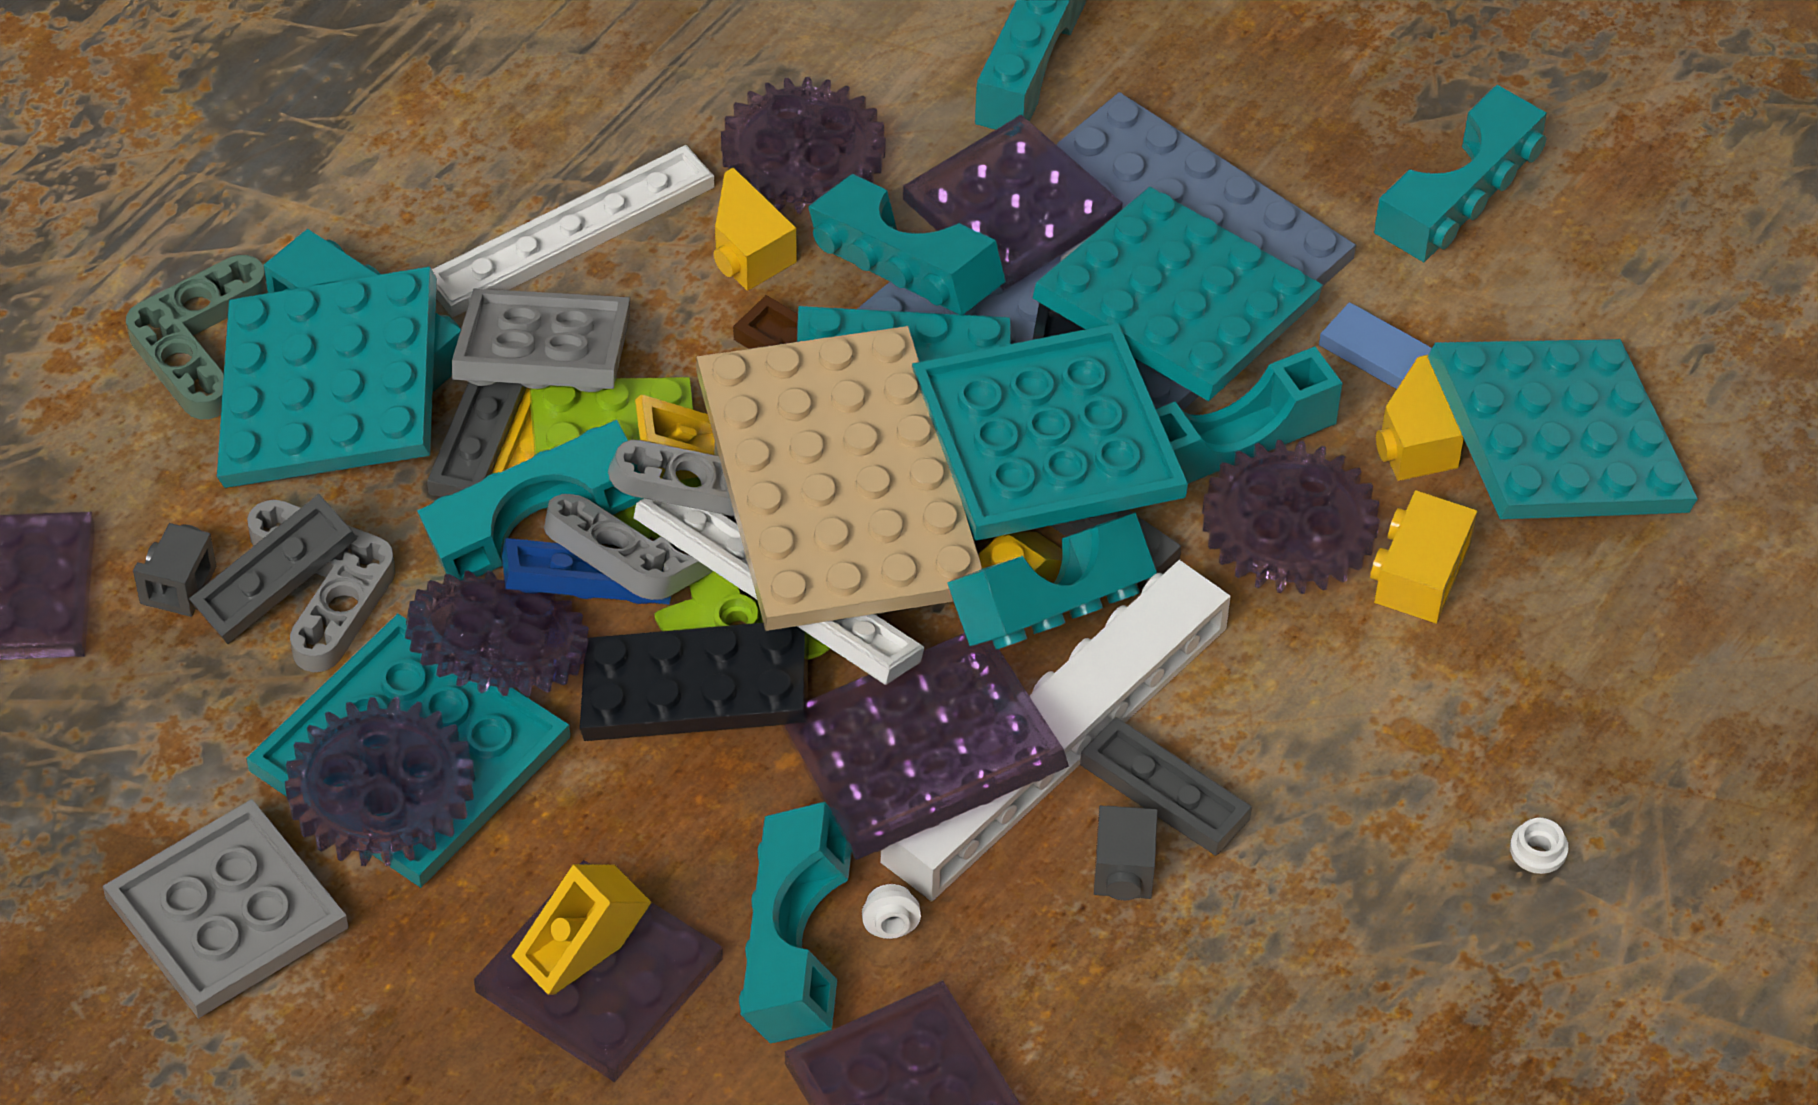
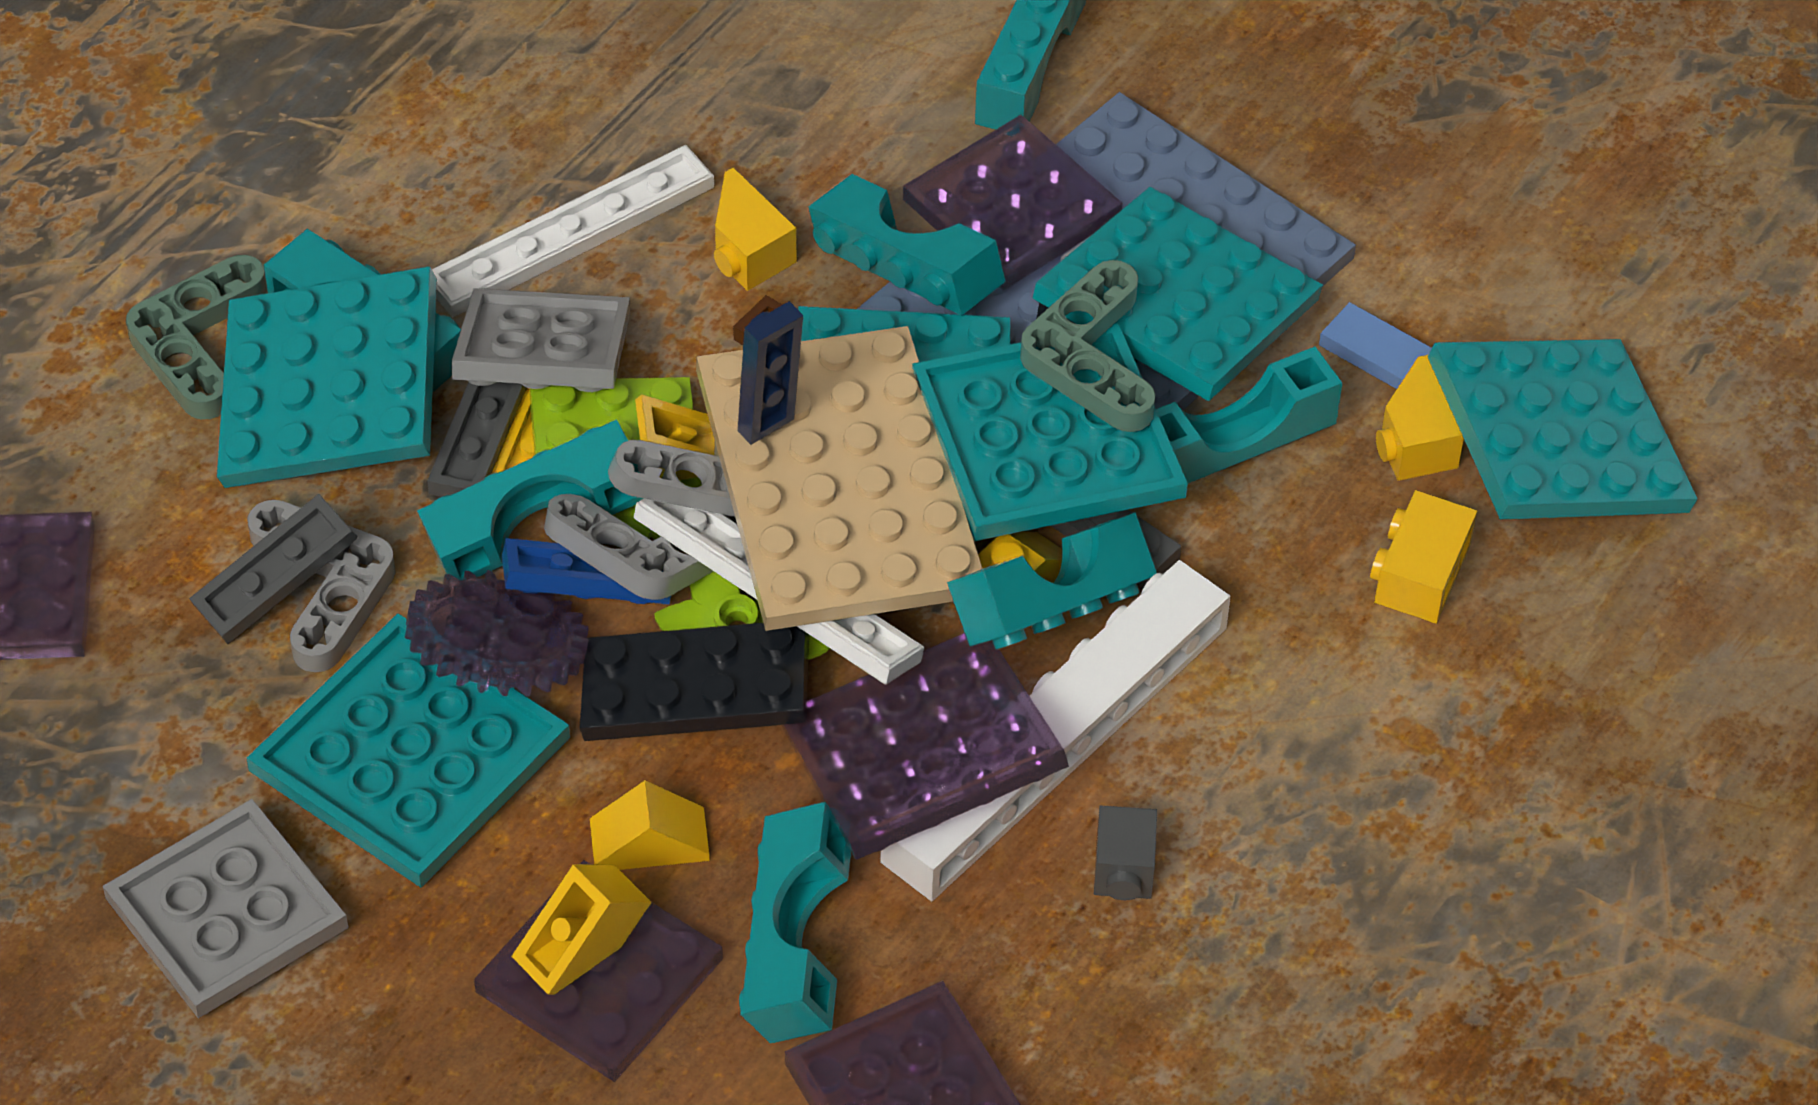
dark grey brick [133,523,217,617] -> none
gear [285,697,475,866] -> none
gear [721,77,886,214] -> none
white plate [862,884,921,939] -> none
dark grey plate [1080,717,1252,856] -> none
gear [1202,440,1380,594] -> none
teal arch [1374,85,1547,263] -> none
white plate [1510,818,1568,874] -> none
none -> yellow slope [590,780,710,870]
none -> dark blue plate [737,301,803,445]
none -> sand green beam [1020,260,1156,432]

